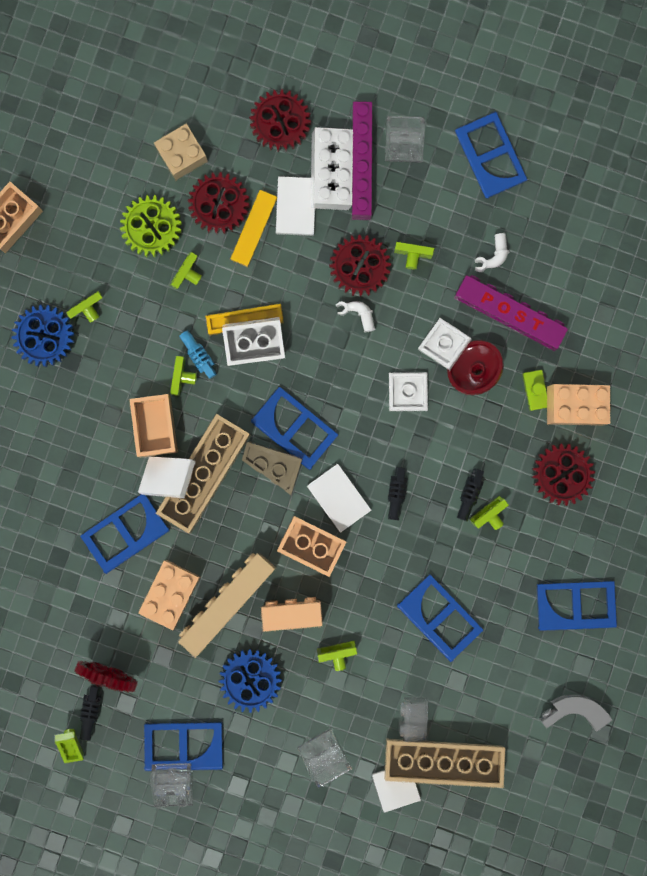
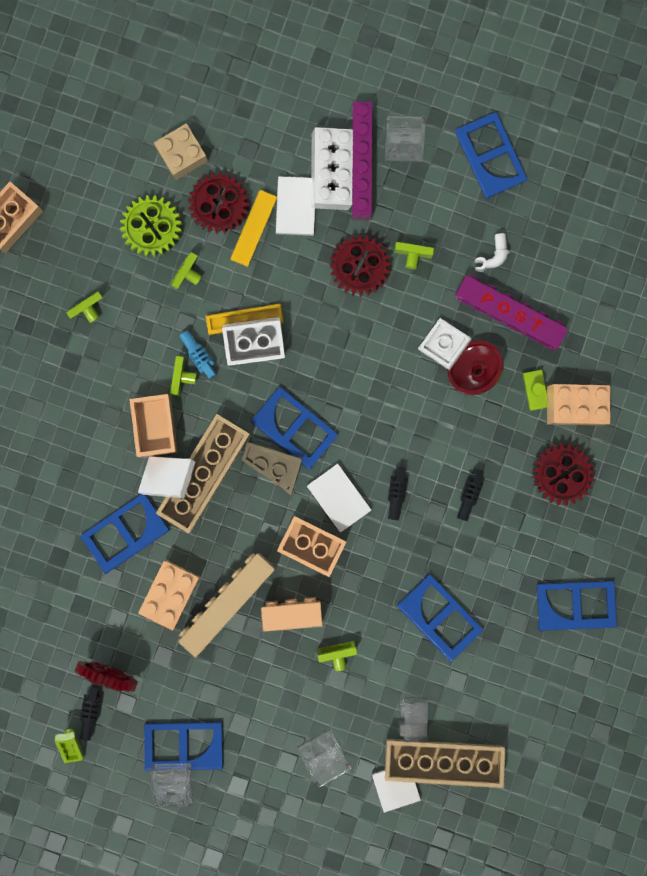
blue gear [11,305,75,367] -> none
blue gear [219,649,282,713] -> none
dark red gear [249,89,311,152] -> none
white piece [336,301,375,332] -> none
white tile [389,373,428,411] -> none
lime tile [469,496,509,530] -> none
light grey arch [539,694,612,731] -> none

